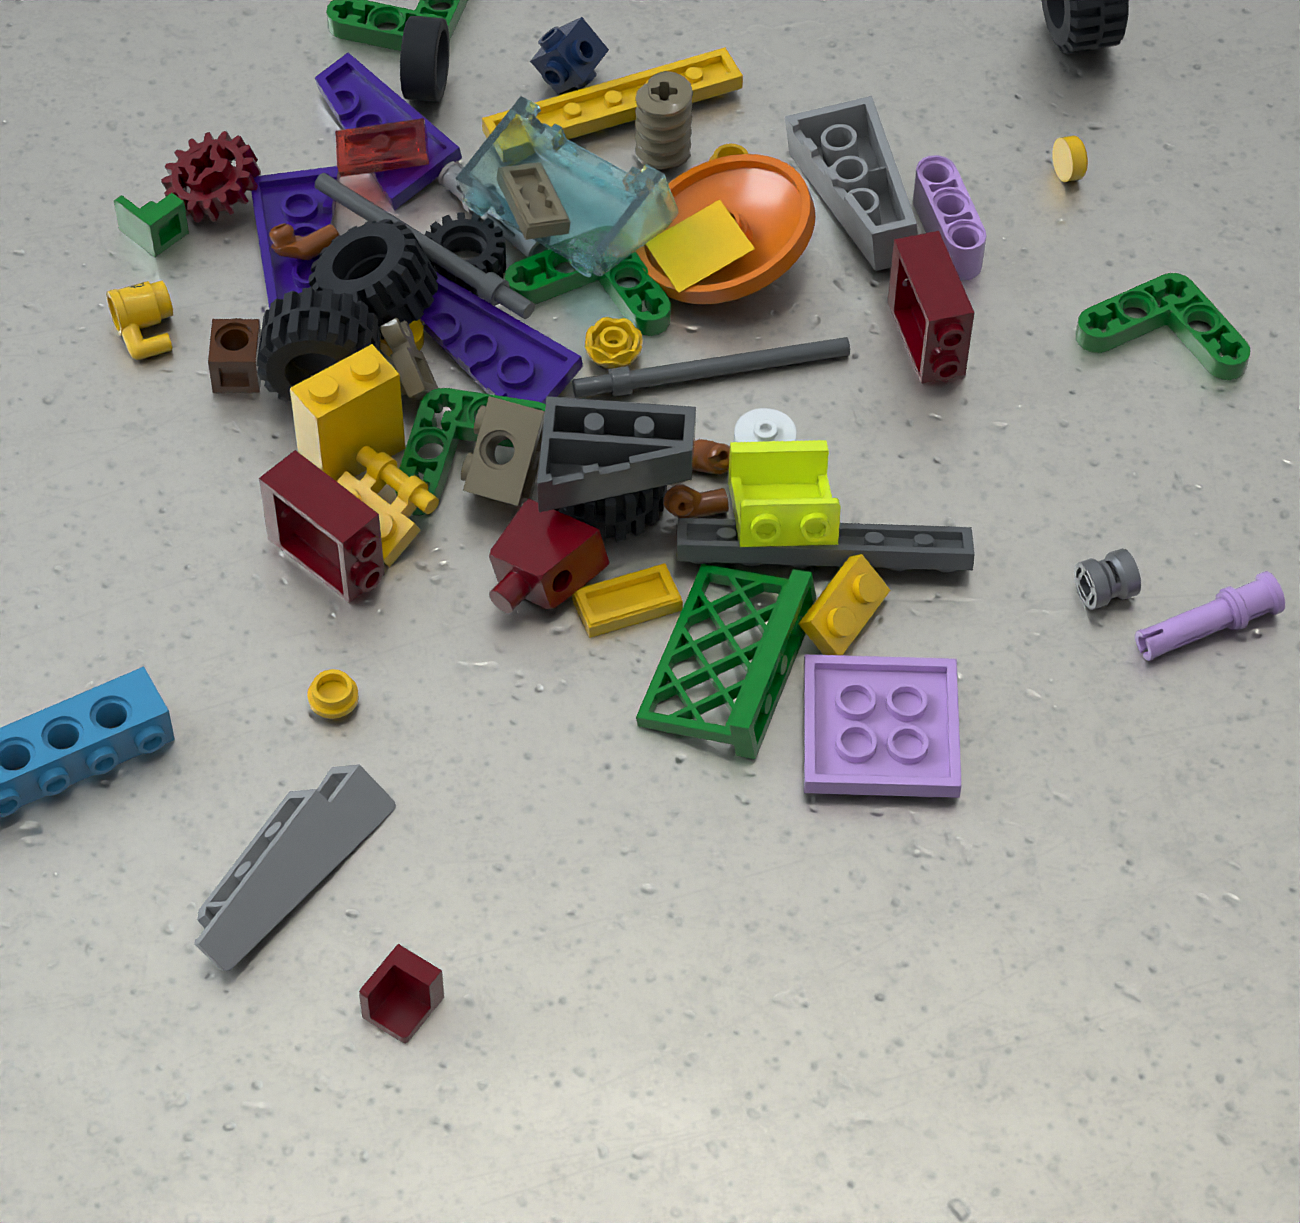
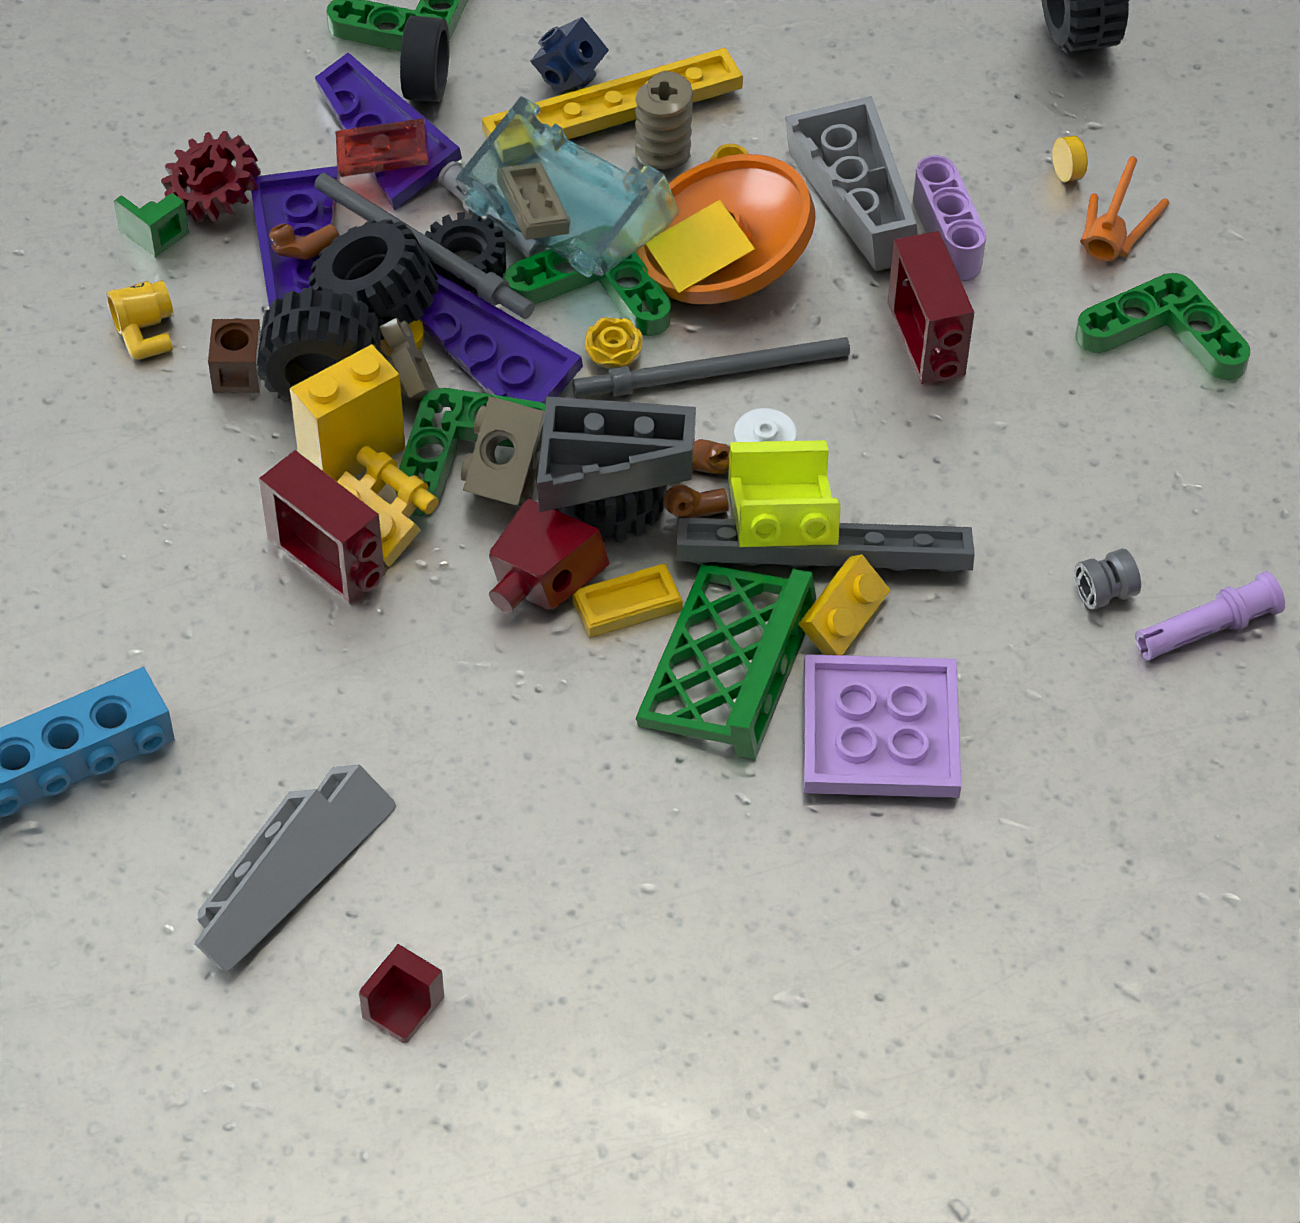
yellow plate [307,669,359,719] -> none
none -> orange plant [1080,156,1169,261]

